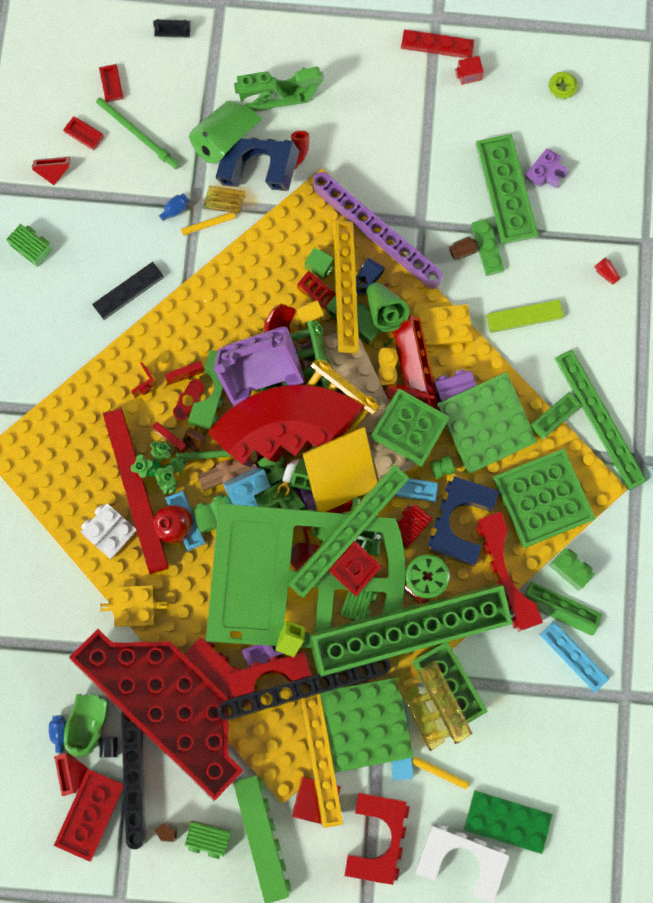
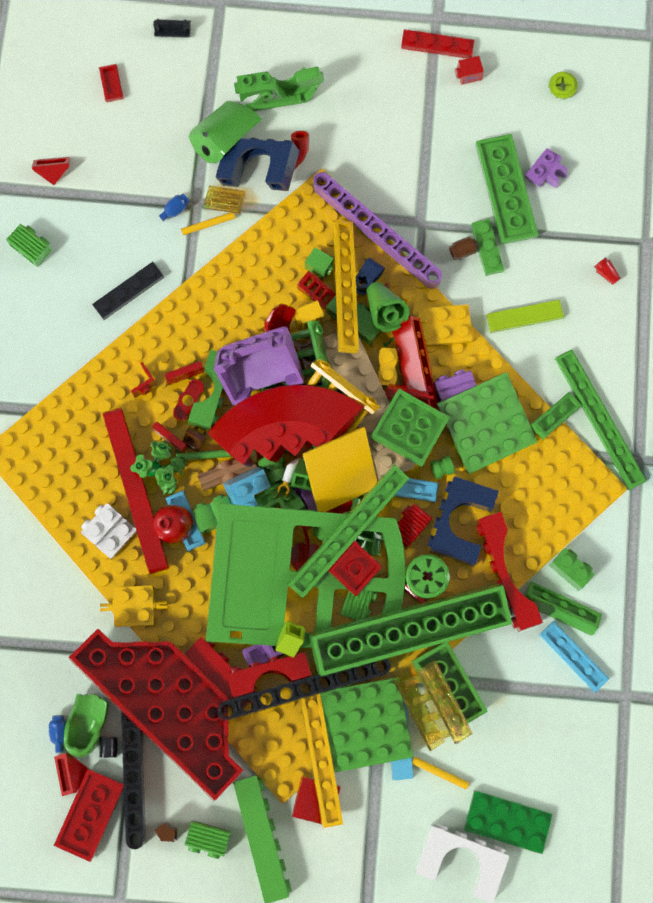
red tile [63,116,104,151] -> none
bright green bar [96,97,180,170] -> none
red arch [344,793,409,885] -> none
bright green plate [493,449,596,549] -> none

